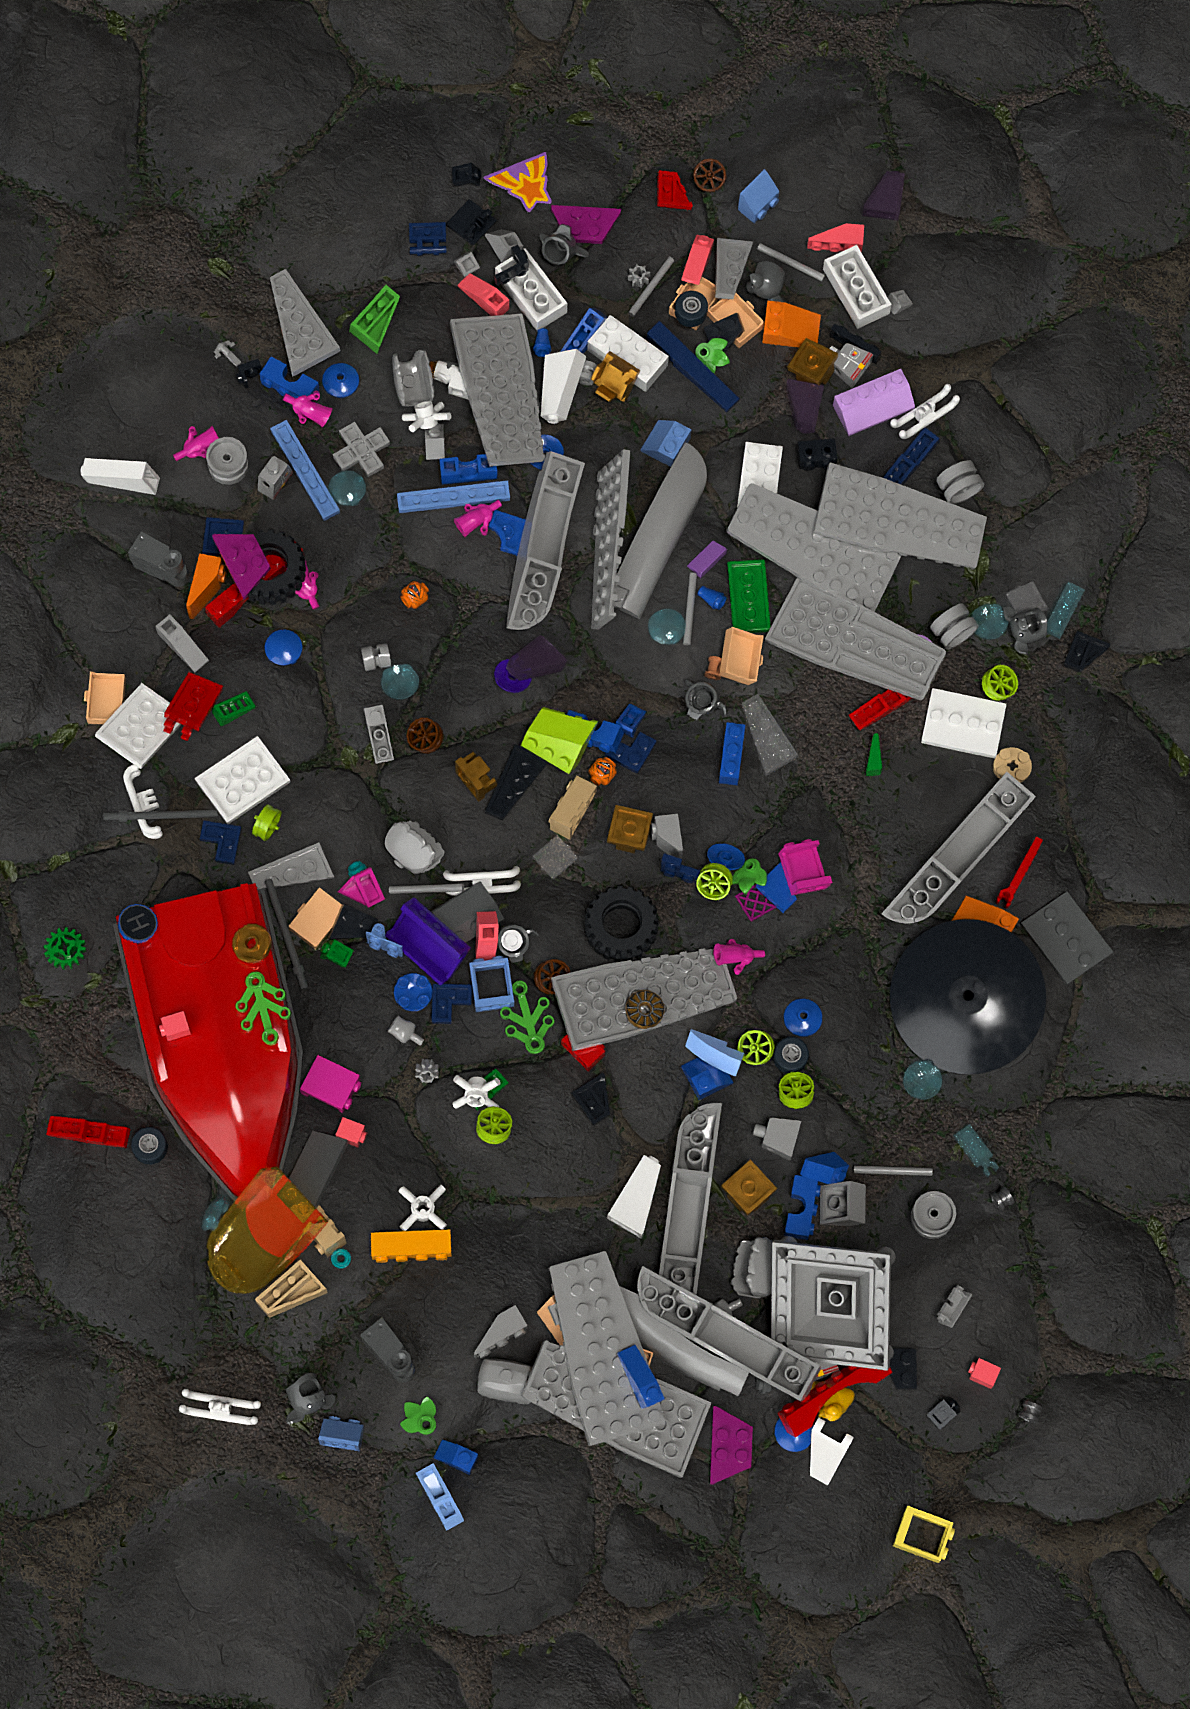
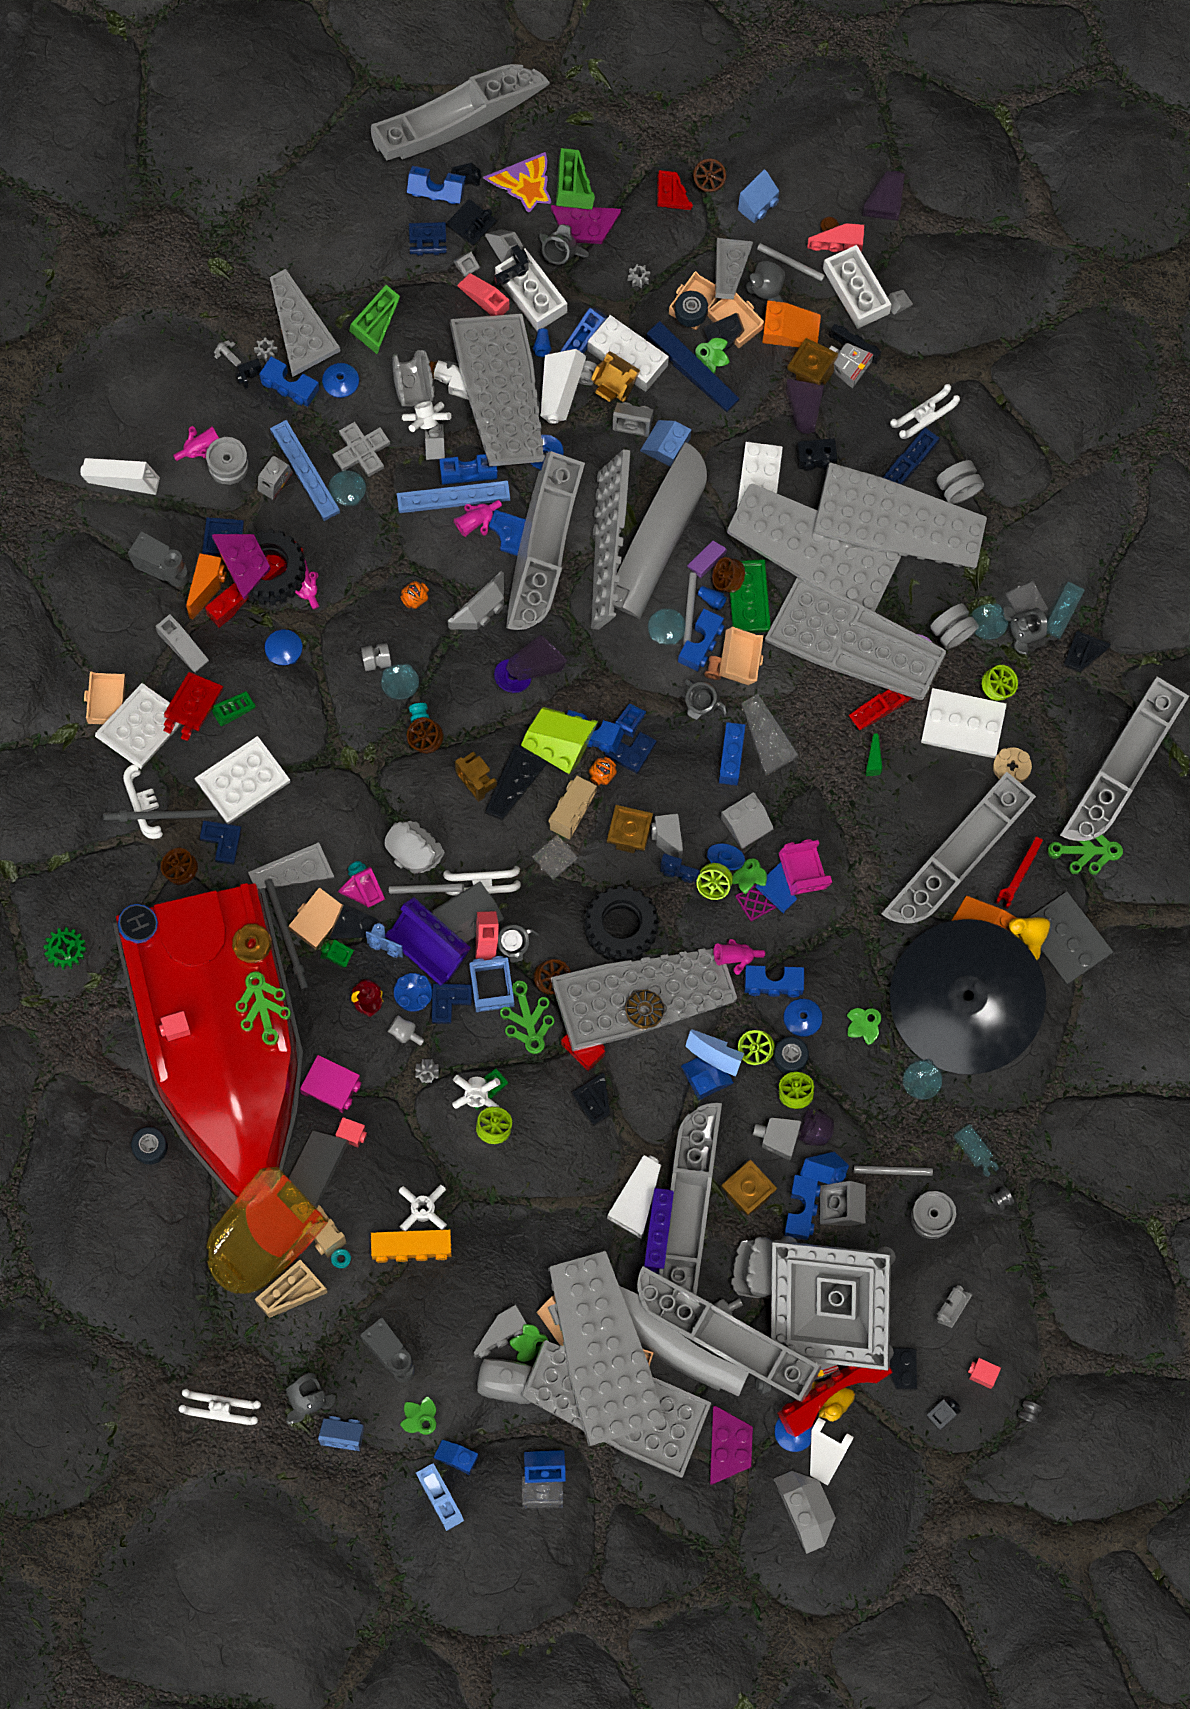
red slope [46,1116,130,1148] -> none
clear light blue dish [201,1195,229,1231] -> none
lime wheel [252,804,282,841] -> none
dark pink piece [283,391,332,427] -> none
light grey slope [363,702,394,764] -> none
blue slope [617,1345,665,1409] -> none
light grey bar [628,257,674,317] -> none
coral slope [681,235,714,285] -> none
lavender slope [833,369,915,436] -> none
light yellow window [893,1506,955,1563] -> none
none -> reddish brown wheel [160,848,198,885]
none -> light grey gear [254,338,278,362]
none -> dark red hair [351,979,384,1017]
none -> light grey slope [371,64,550,161]
none -> arch [407,166,466,204]
none -> teal wheel [409,703,430,723]
none -> light grey wedge [448,571,504,630]
none -> bright green plate [509,1324,548,1362]
none -> clear slope [522,1476,563,1508]
none -> blue brick [524,1450,566,1483]
none -> bright green wedge [556,148,595,209]
none -> light grey slope [613,402,654,437]
none -> dark purple panel [644,1188,674,1275]
none -> blue arch [678,609,725,672]
none -> reddish brown wheel [712,557,745,593]
none -> light grey slope [721,792,774,849]
none -> blue arch [744,965,804,997]
none -> light grey wedge [774,1471,836,1554]
none -> clear purple cone [798,1109,834,1146]
none -> reddish brown plate [820,217,839,232]
none -> bright green plate [847,1008,881,1045]
none -> yellow head [1009,917,1050,960]
none -> bright green plant [1047,835,1123,875]
none -> light grey slope [1060,677,1189,841]

